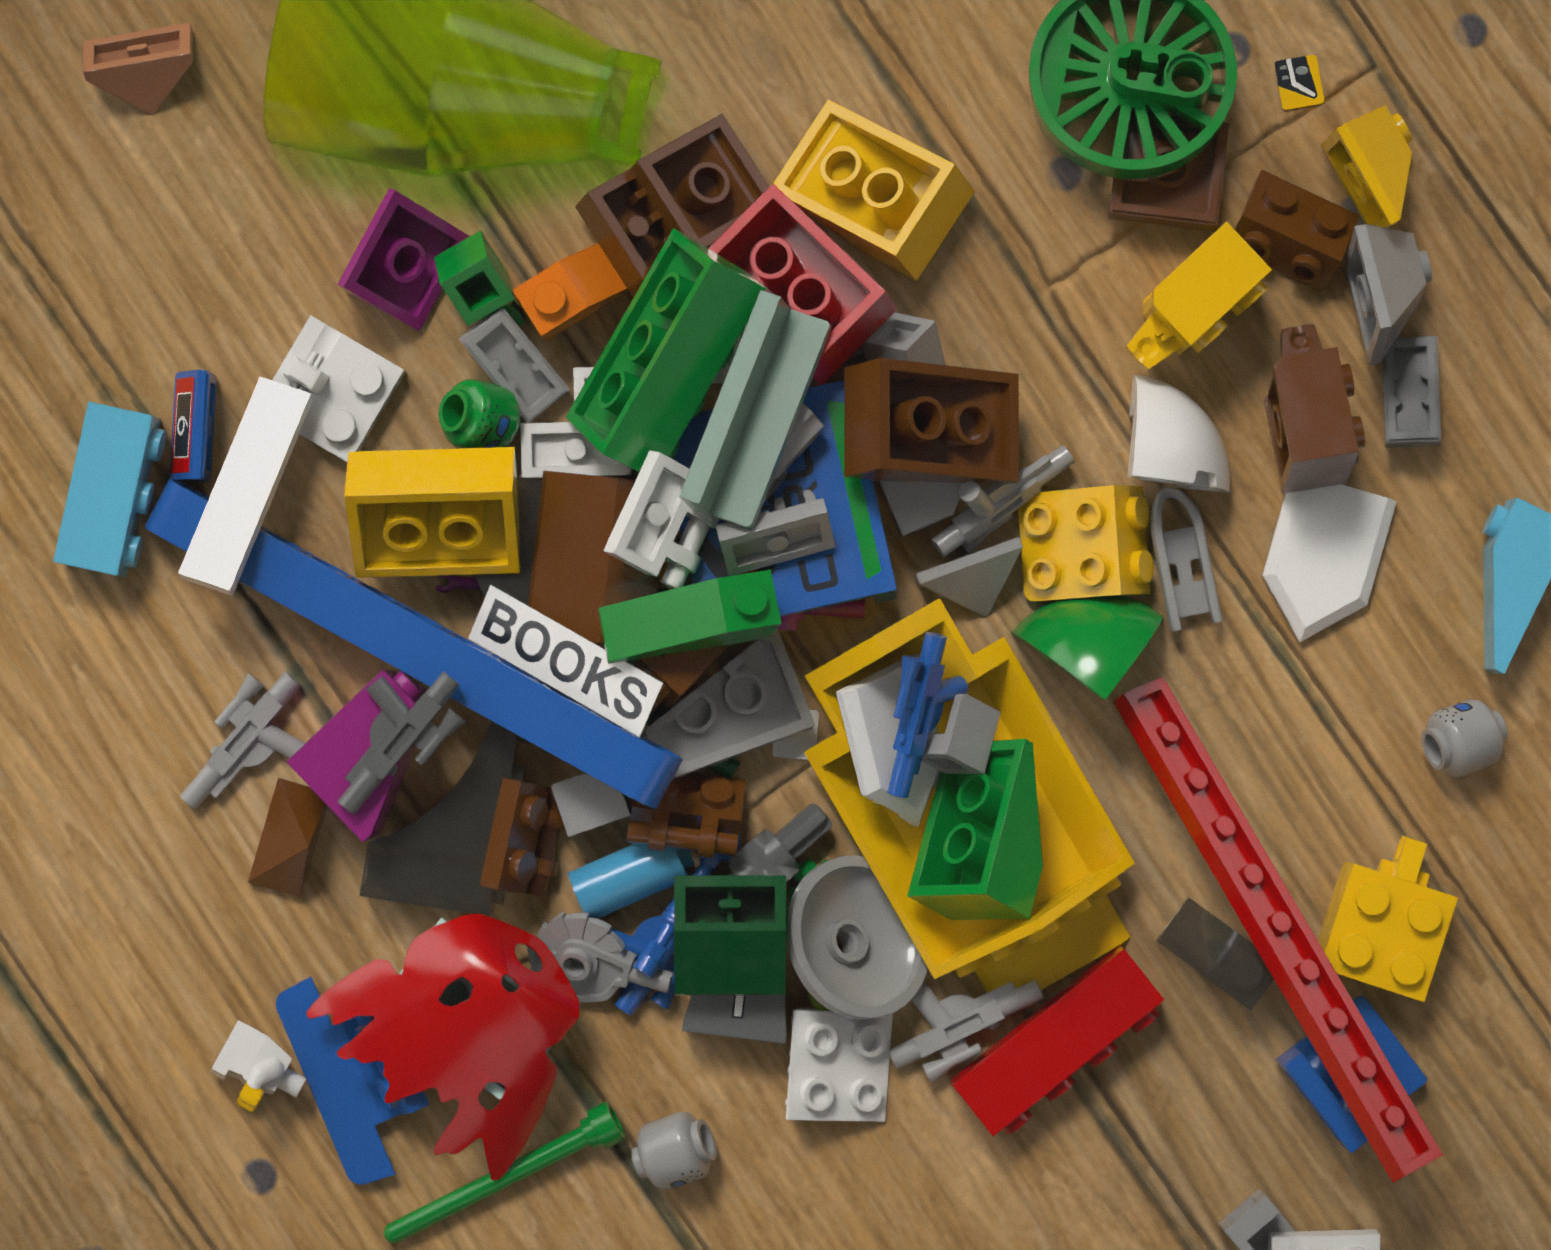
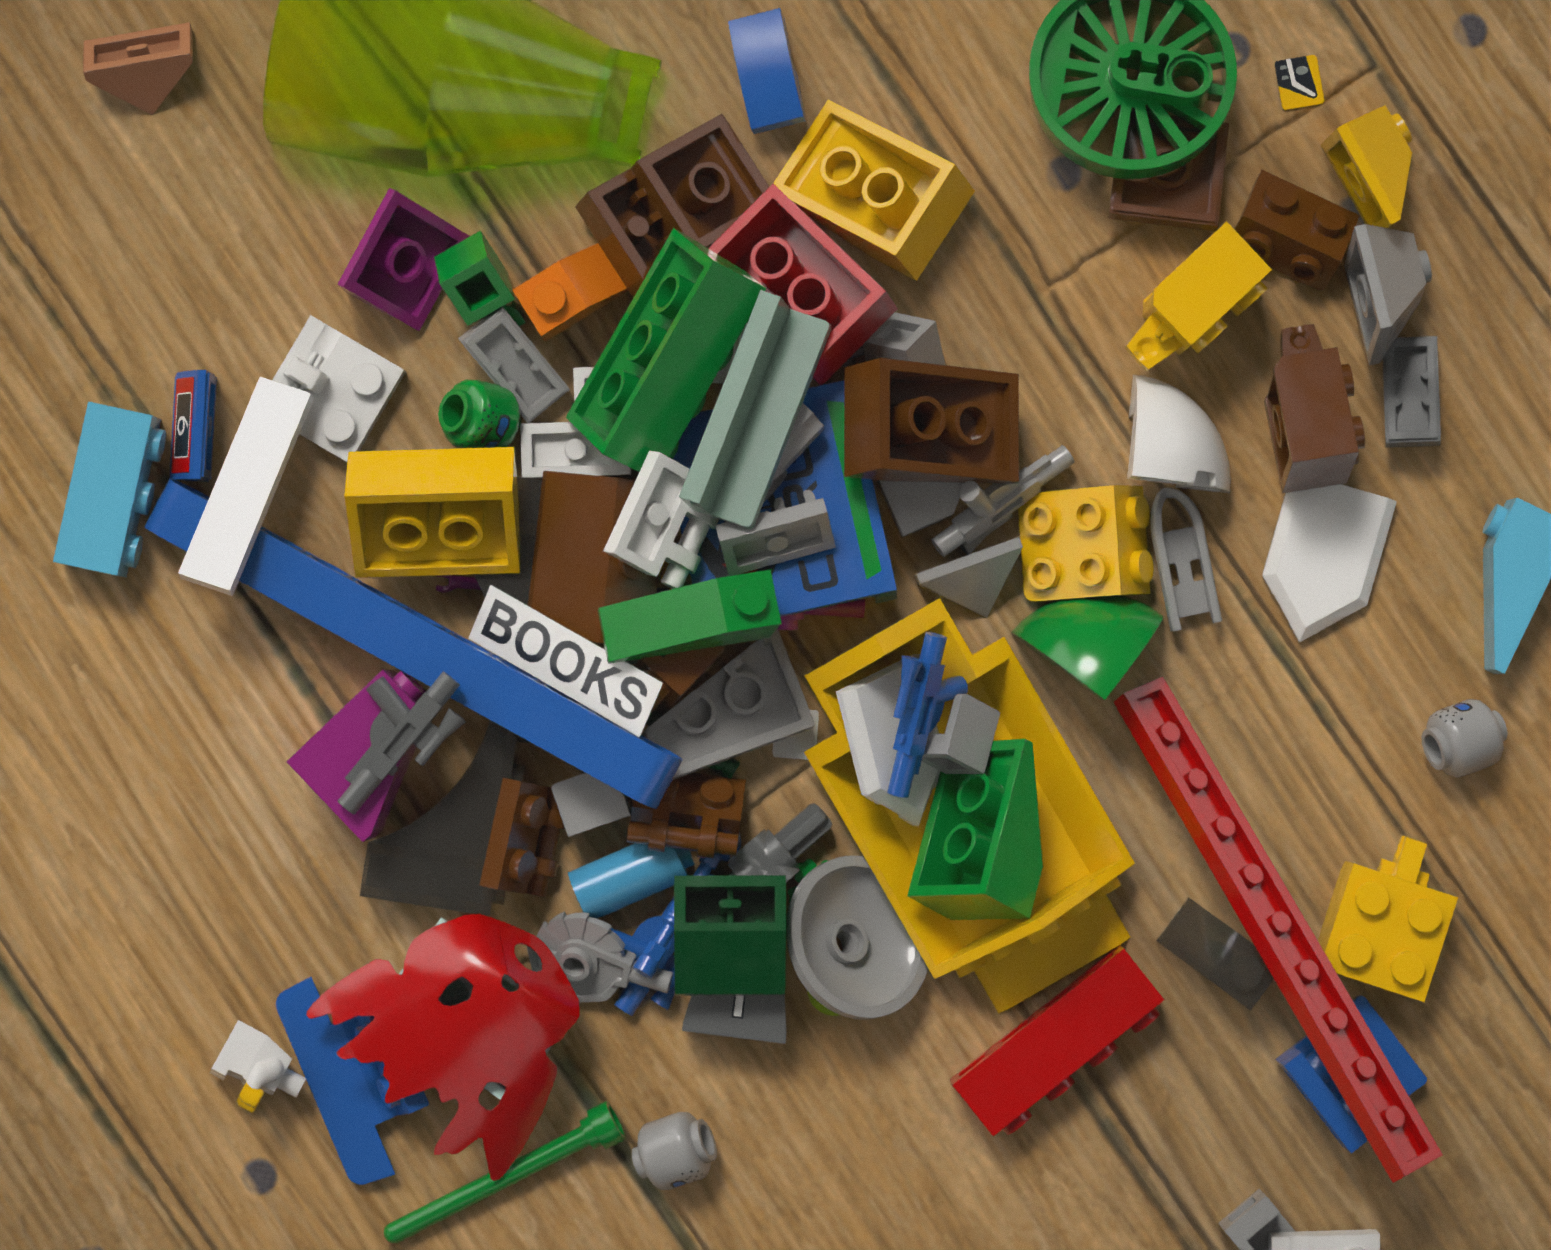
light grey piece [180,671,305,809] -> none
reddish brown slope [248,778,328,897] -> none
white hinge [785,1007,893,1122] -> none
light grey piece [889,979,1045,1083] -> none
none -> blue slope [728,8,806,134]

